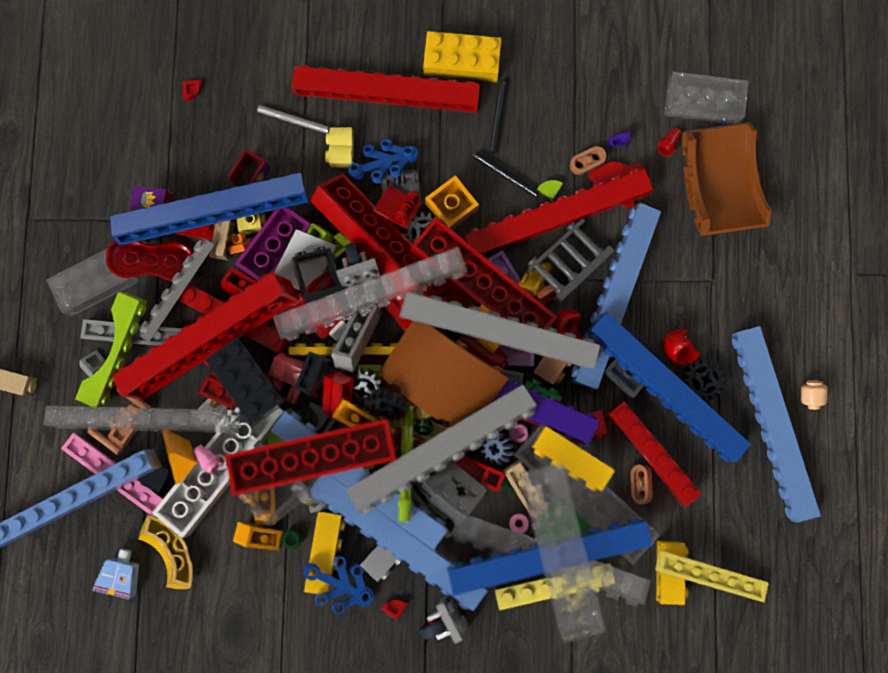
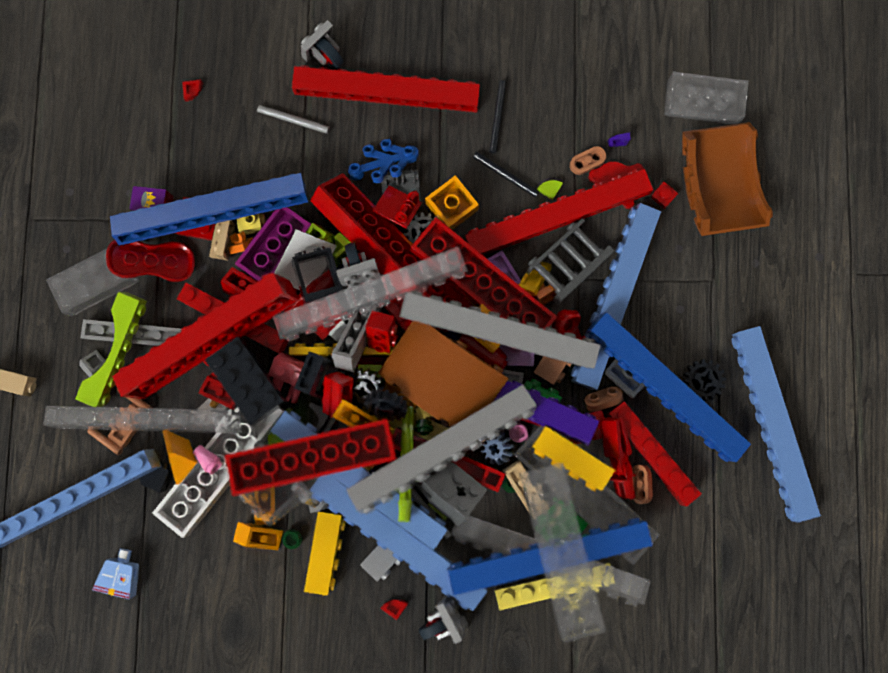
bright pink plate [61,433,164,517] -> none
yellow brick [138,515,193,589] -> none
light grey plate [139,238,214,342] -> none
dark red piece [228,149,271,185] -> none
blue plant [303,556,374,614] -> none
light yellow brick [325,127,354,168] -> none
yellow brick [423,31,501,82] -> none
bright pink plate [509,514,529,534] -> none
light yellow plate [655,551,768,602] -> none
yellow brick [656,541,688,605] -> none
red cone [657,128,682,156] -> none
red piece [662,329,701,366] -> none
light nougat head [801,380,828,409] -> none
none -> light grey plate [301,20,344,70]
none -> red brick [365,310,399,353]
none -> nougat plate [584,387,623,412]
none -> red arm [601,417,636,499]
none -> red plate [651,182,678,209]

